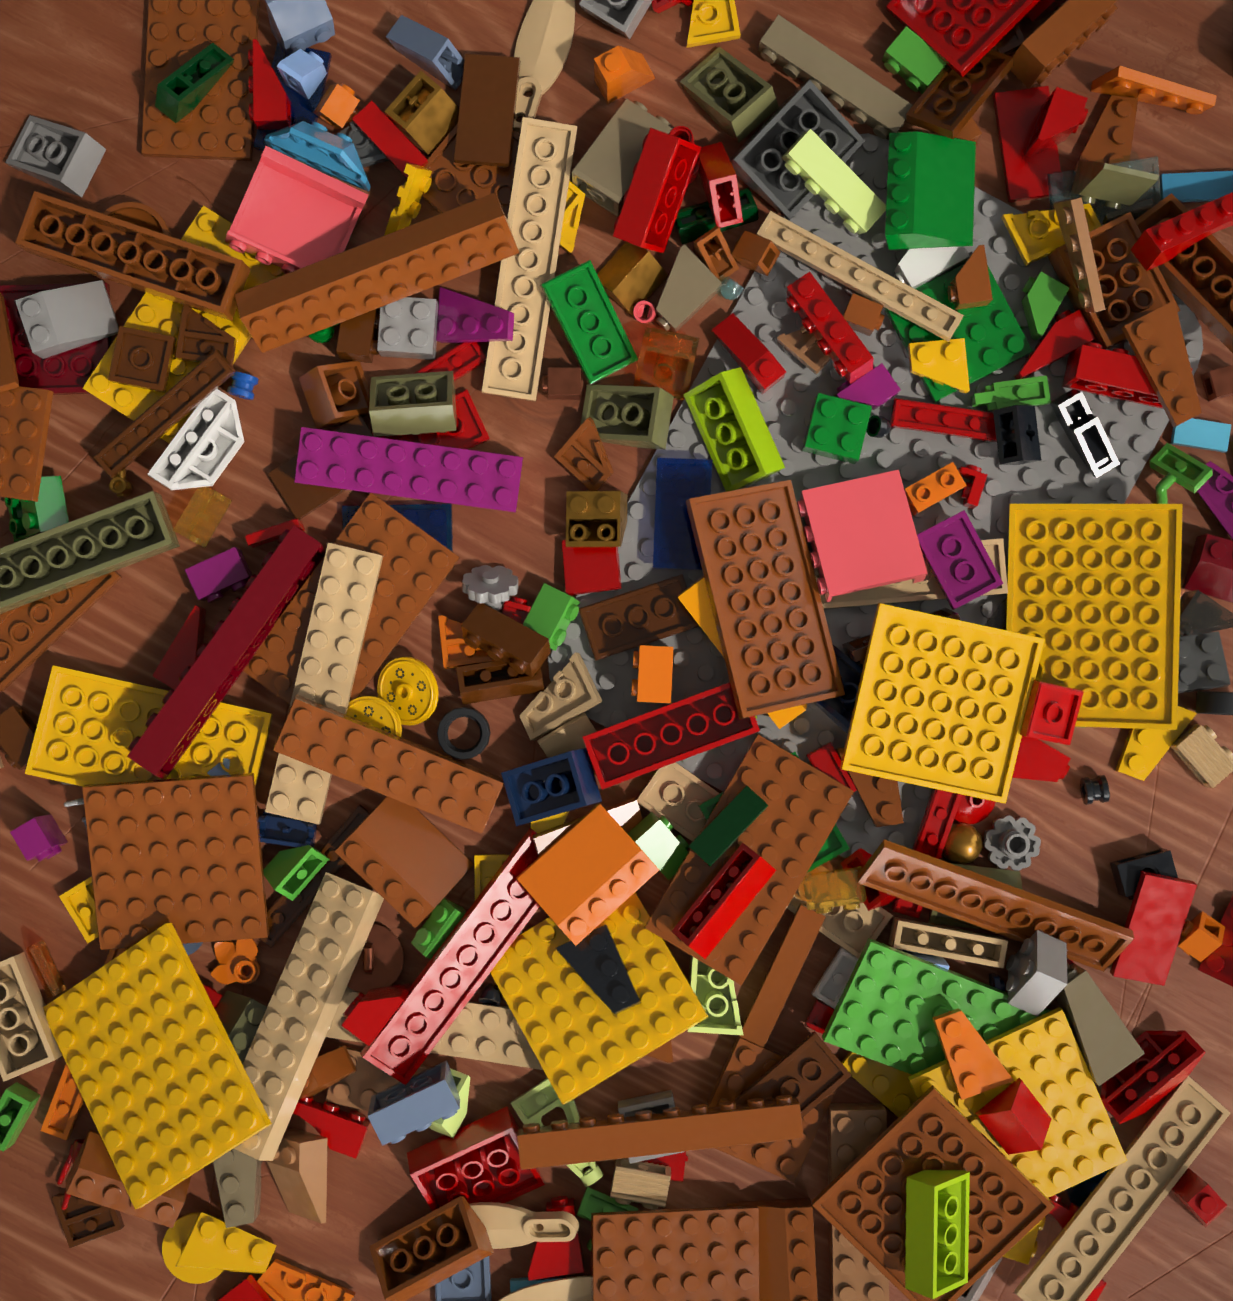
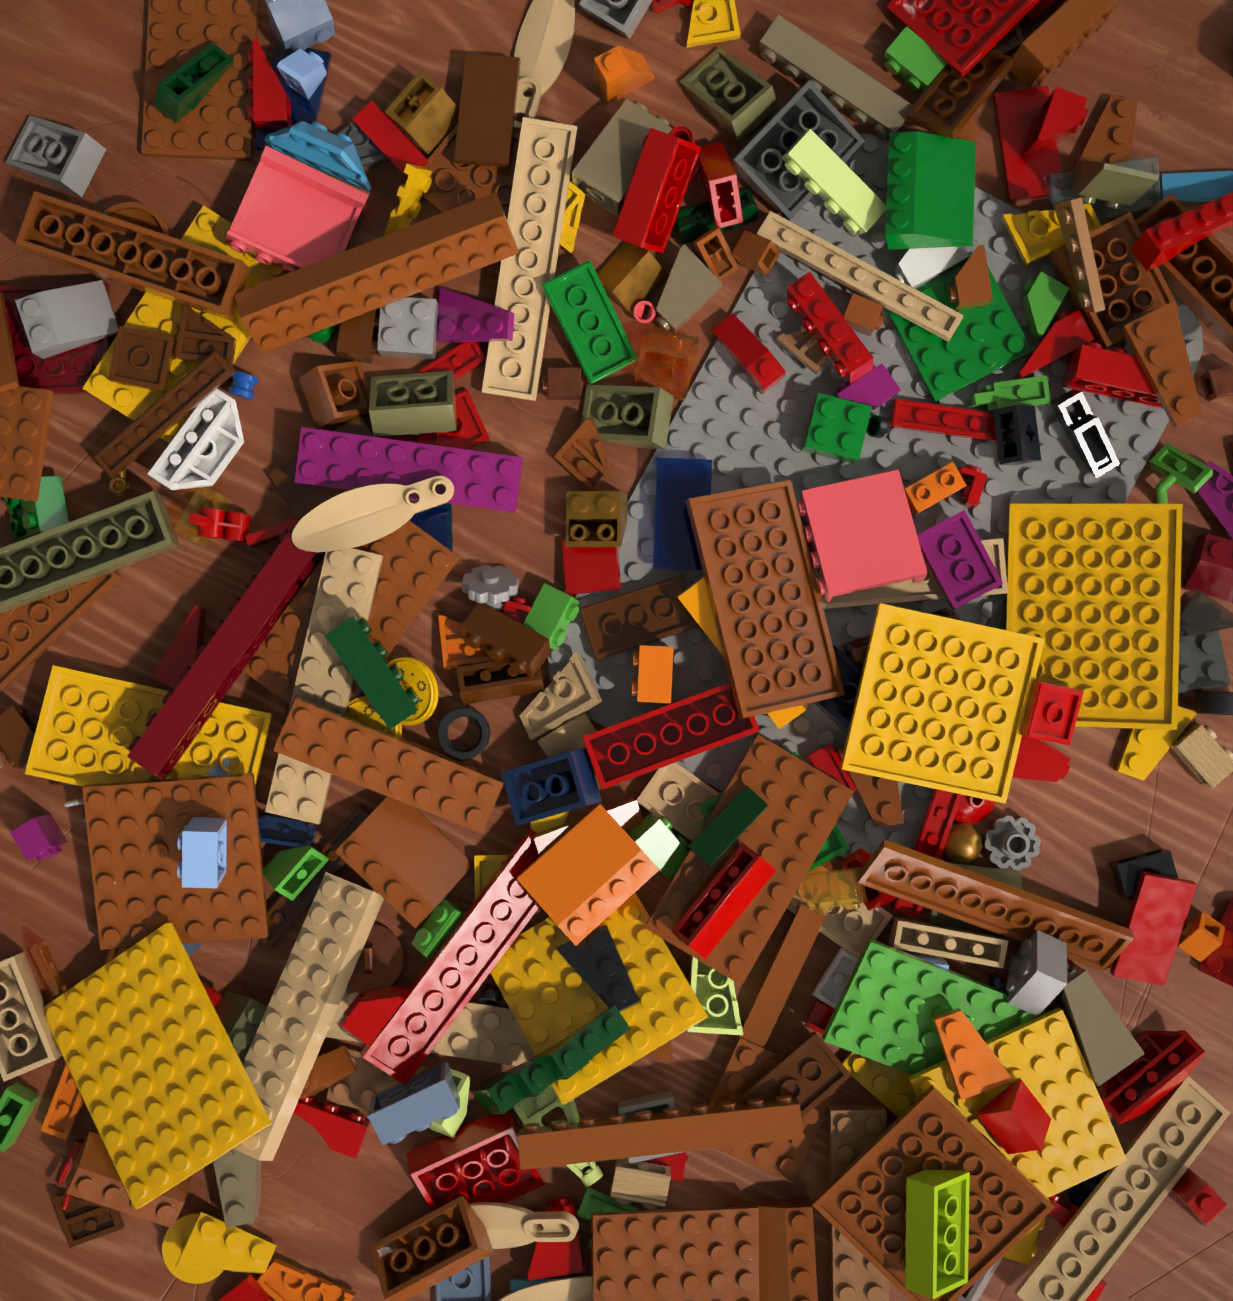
yellow wing [59,876,99,944] -> none
magenta brick [185,547,252,603] -> none
orange plate [211,939,260,985] -> none
medium nougat slope [267,1128,327,1224] -> none
orange brick [313,83,360,129] -> none
sand blue slope [386,15,465,91] -> none
lime slope [683,367,785,492] -> none
clear light blue hinge [721,277,744,300] -> none
yellow wing [908,338,970,393] -> none
black wheel [1080,775,1110,805] -> none
orange wing [1090,66,1217,115] -> none
medium azure tile [1171,418,1231,453] -> none
none -> light blue brick [177,817,227,888]
none -> red beam [189,508,251,543]
none -> tan plant [292,476,454,552]
none -> dark green brick [325,615,420,730]
none -> dark green arch [472,1005,631,1114]

